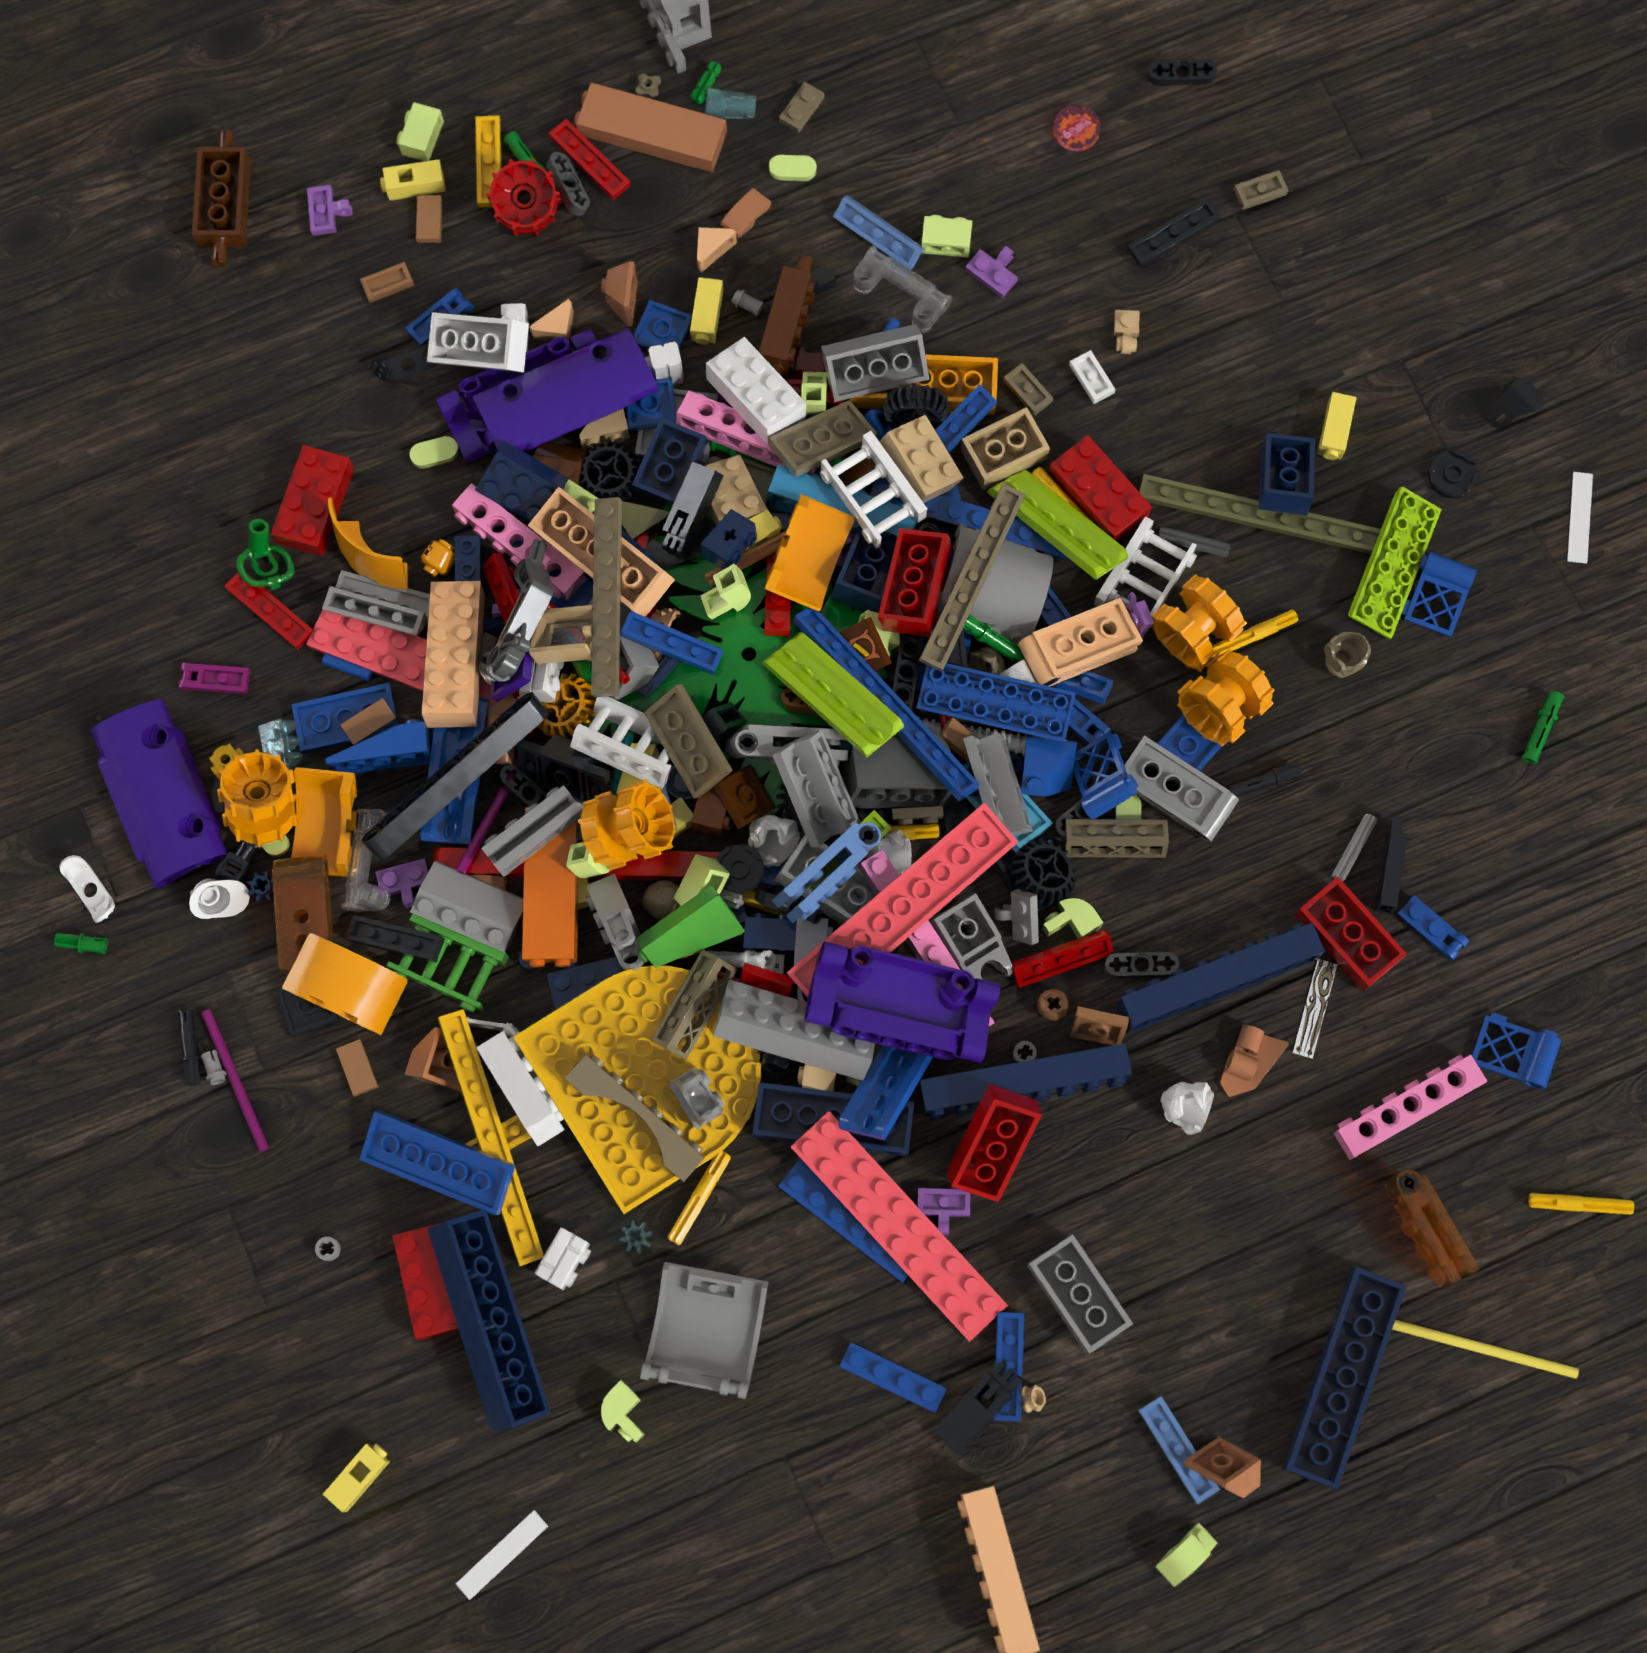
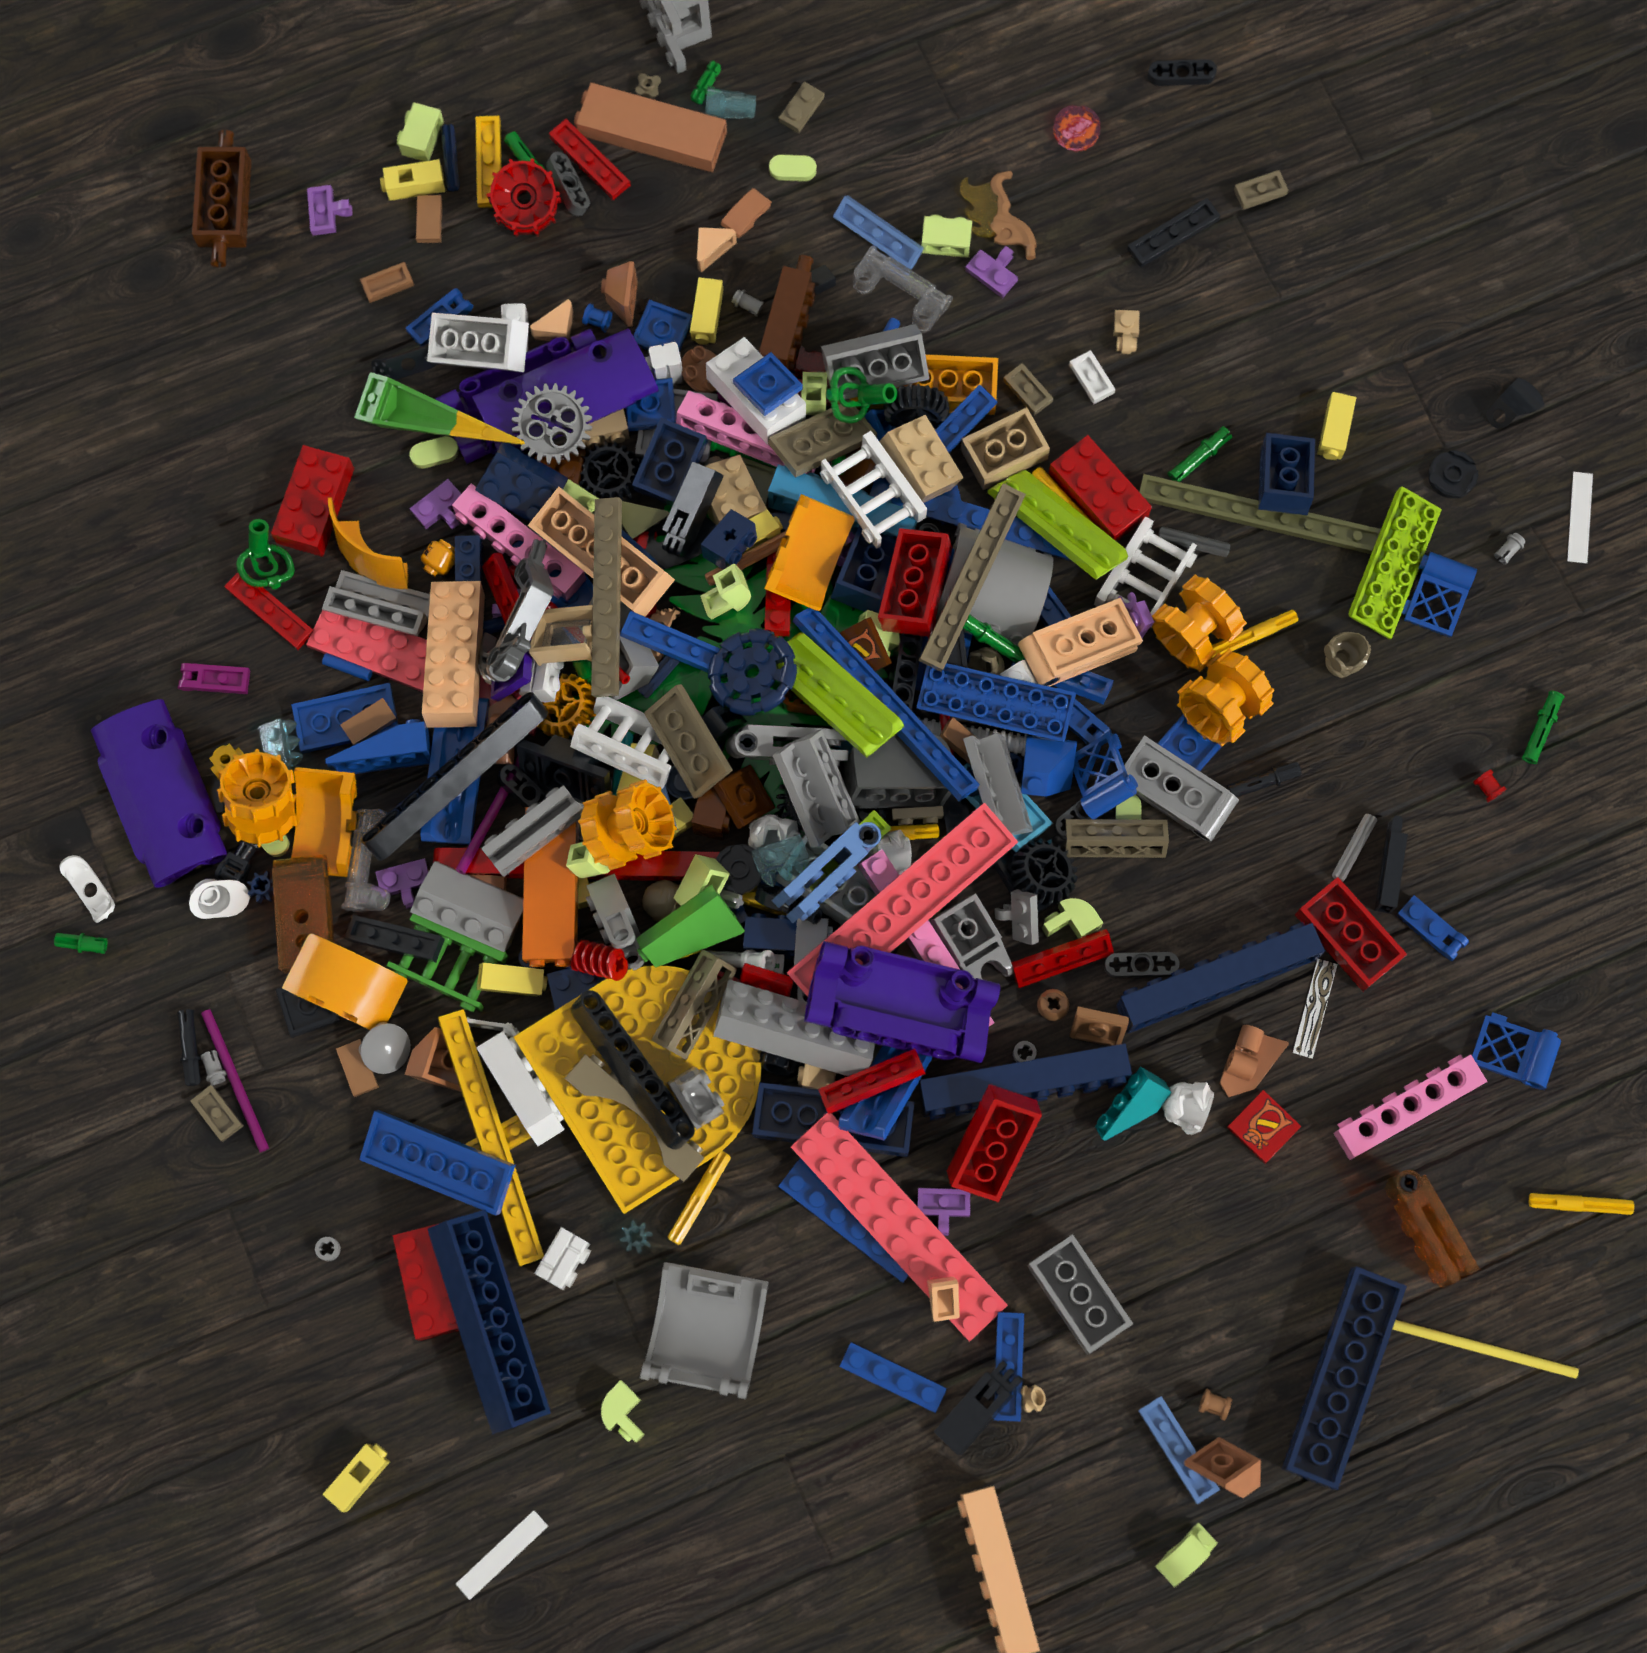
none -> dark tan plate [191,1085,244,1142]
none -> bright green plate [354,372,525,445]
none -> light grey dish [358,1022,411,1074]
none -> medium lavender plate [410,479,461,529]
none -> dark blue axle [441,124,460,192]
none -> light yellow brick [477,963,547,997]
none -> light grey gear [512,383,592,465]
none -> red piece [571,940,628,981]
none -> black beam [571,990,695,1150]
none -> blue bush [582,303,613,332]
none -> nougat dish [681,346,717,393]
none -> dark blue plate [708,628,797,716]
none -> blue tile [733,352,803,416]
none -> clear light blue plate [751,834,809,887]
none -> red plate [818,1049,926,1114]
none -> green piece [826,366,897,423]
none -> light nougat slope [927,1276,960,1322]
none -> piece [960,171,1037,260]
none -> teal slope [1095,1067,1172,1141]
none -> green pin [1167,426,1232,482]
none -> medium nougat bush [1199,1389,1232,1421]
none -> red tile [1227,1090,1301,1164]
none -> red bush [1473,769,1507,803]
none -> light grey pin [1494,533,1526,564]

